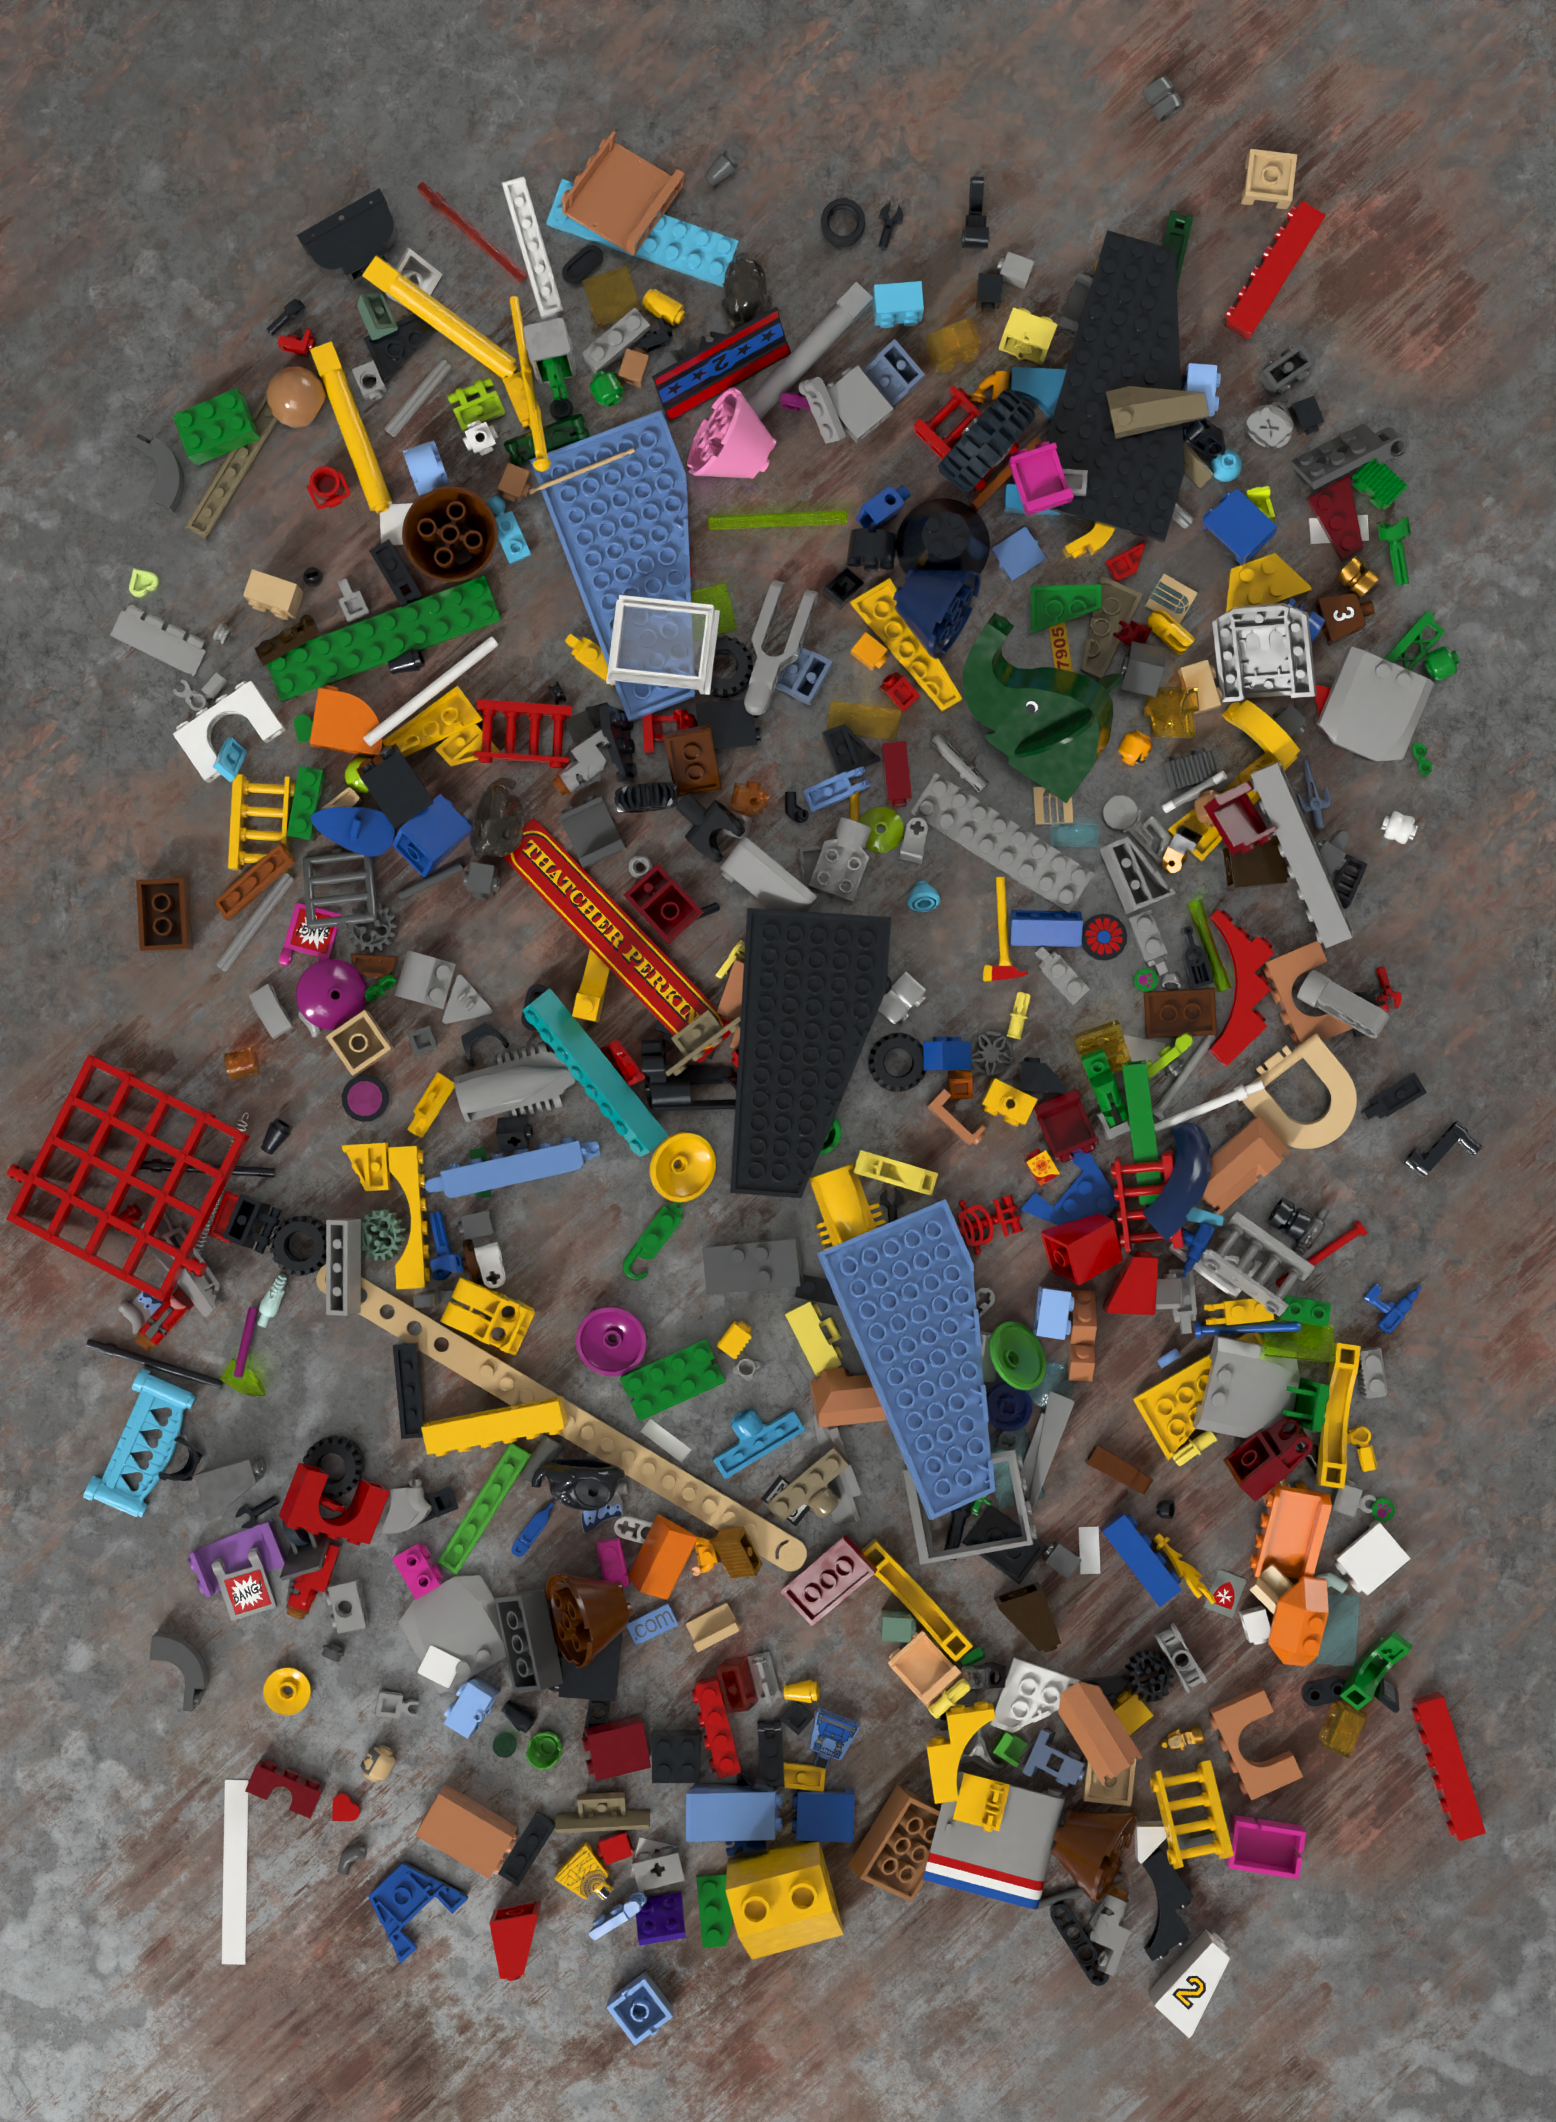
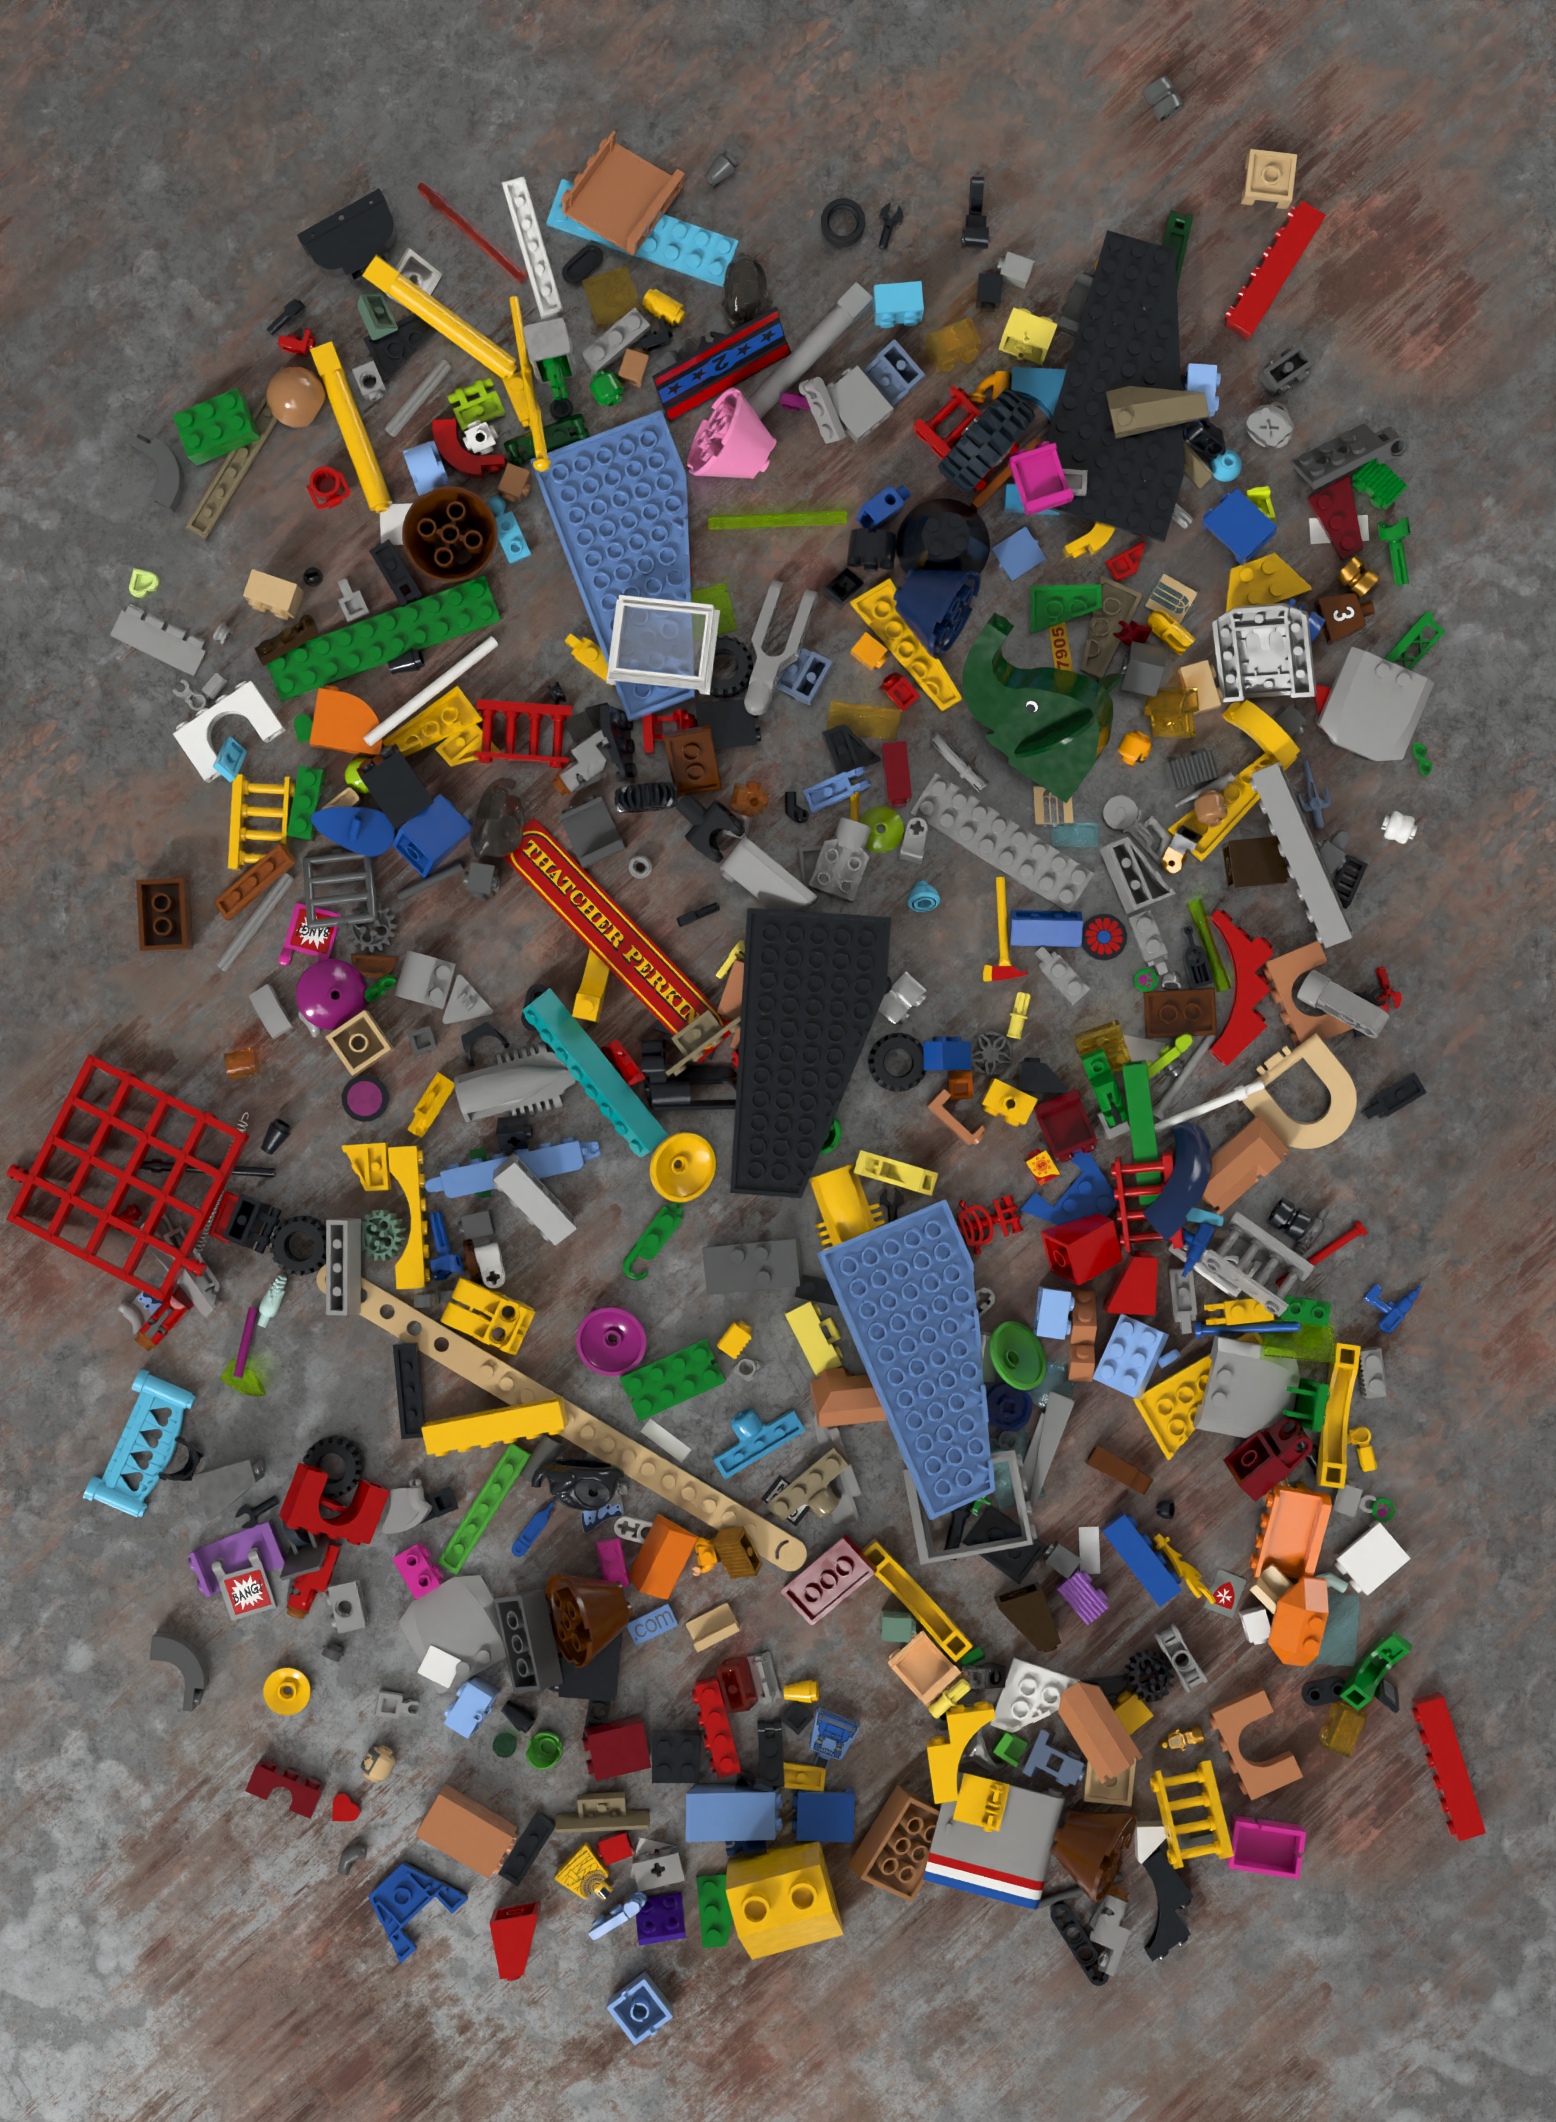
black bar [86,1339,224,1390] -> none
white sticker [222,1780,248,1965] -> none
tan piece [529,448,635,494] -> none
dark red slope [623,863,704,944] -> none
white slope [1148,1929,1230,2038] -> none
light grey slope [1156,1273,1184,1309] -> none
light grey bar [1162,771,1227,813] -> none
light yellow axle [1172,1431,1217,1466] -> none
dark red panel [1203,781,1277,855] -> none
black brick [1288,396,1324,436] -> none
black beam [1404,1120,1483,1178] -> none
green head [1423,646,1460,681] -> none
none -> red arch [432,419,507,479]
none -> light grey brick [493,1154,577,1246]
none -> medium lavender brick [1055,1568,1109,1625]
none -> light blue brick [1092,1314,1169,1400]

